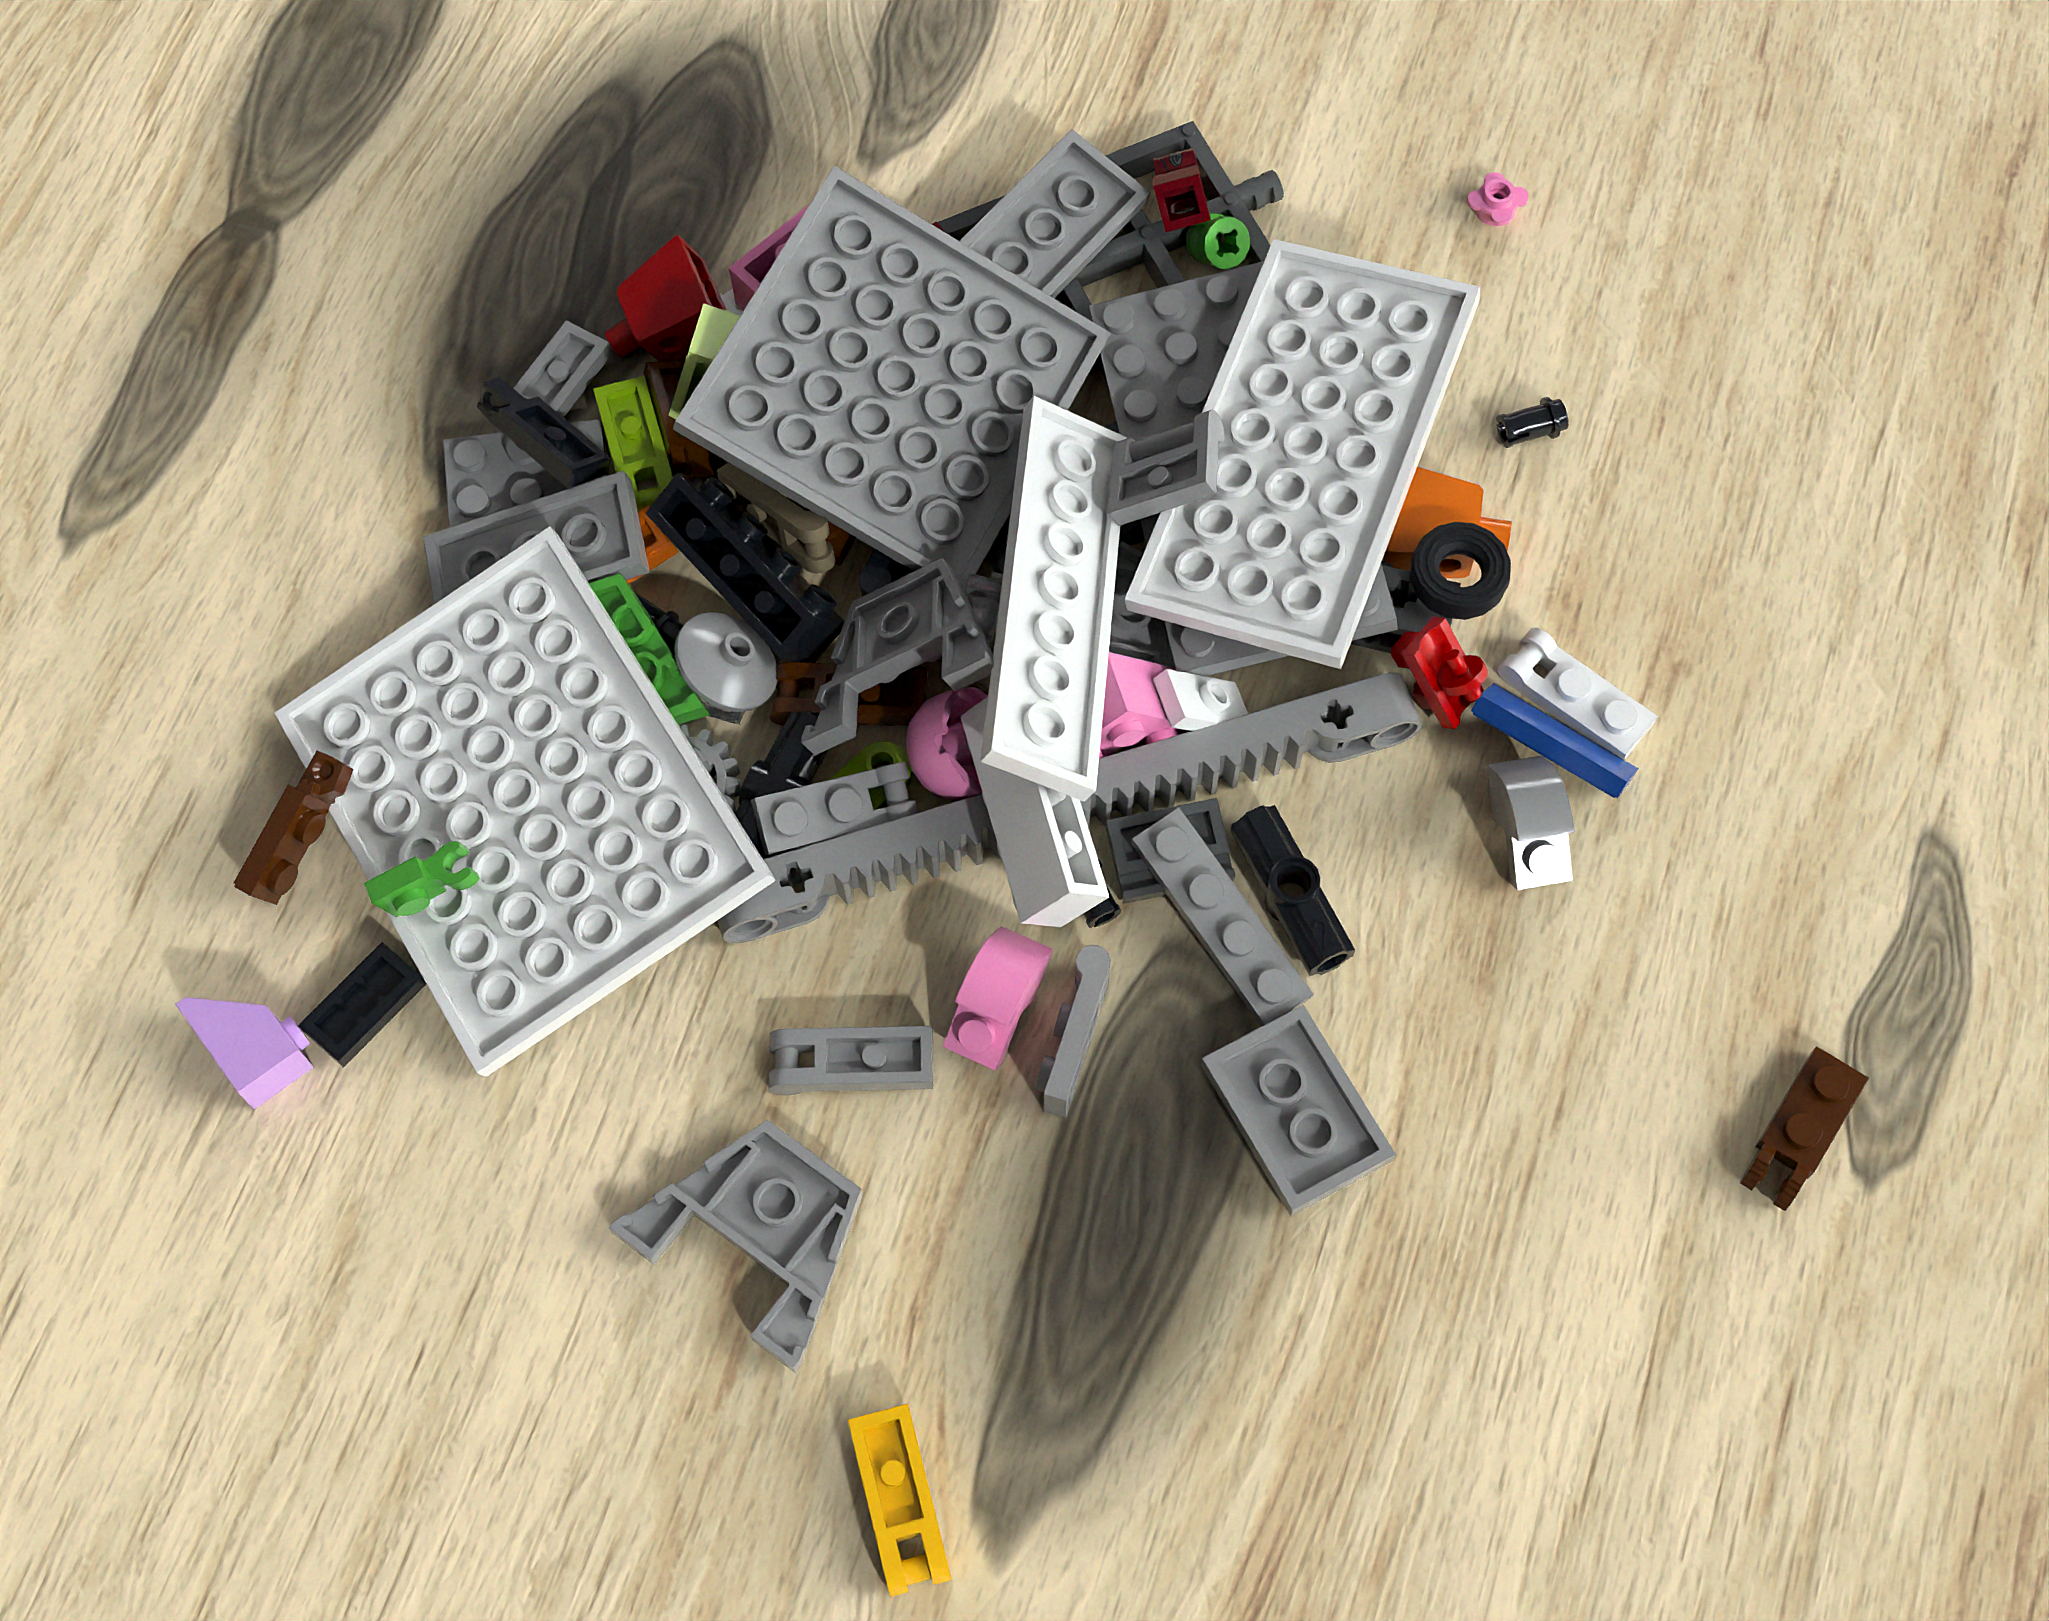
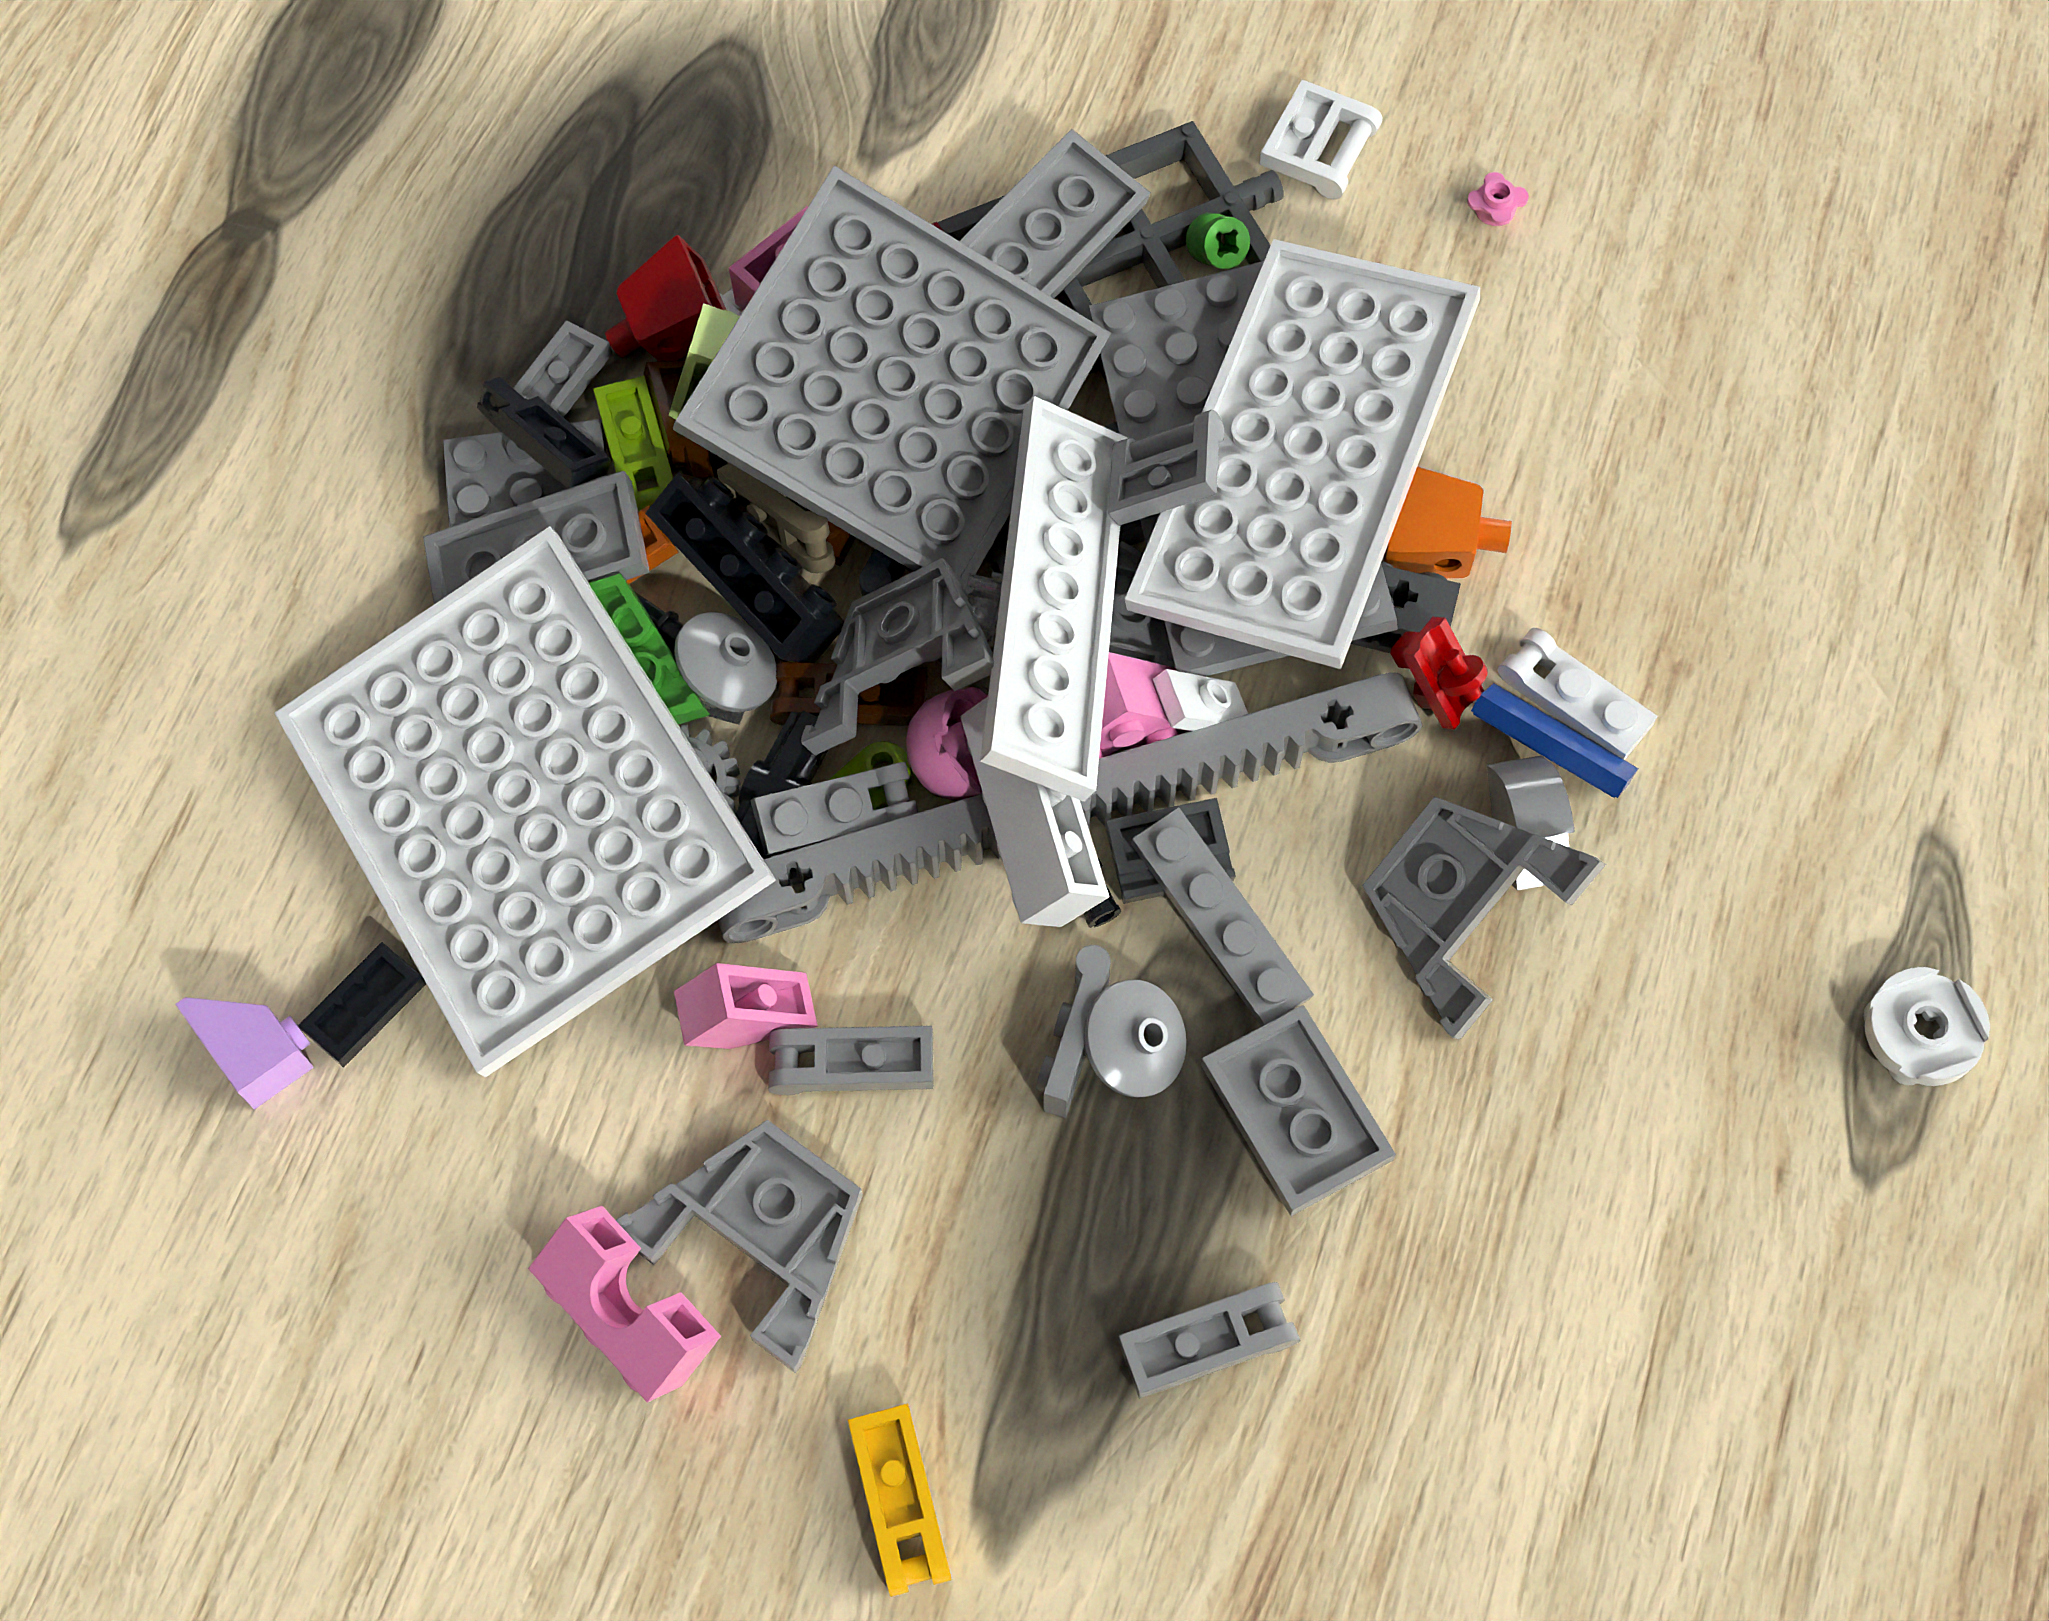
reddish brown hinge [234,750,354,905] -> none
bright green plate [364,841,480,917] -> none
bright pink brick [943,926,1053,1071] -> none
dark red leg [1152,148,1211,232] -> none
black piece [1230,805,1355,976] -> none
black tyre [1410,522,1511,620] -> none
black pin [1496,397,1569,448] -> none
reddish brown hinge [1740,1046,1869,1211] -> none
none -> bright pink arch [528,1206,721,1402]
none -> bright pink slope [674,963,818,1049]
none -> light grey dish [1084,980,1186,1098]
none -> light grey plate [1118,1282,1301,1399]
none -> white plate [1259,80,1383,199]
none -> light grey wing [1362,796,1606,1040]
none -> white plate [1863,967,1990,1086]

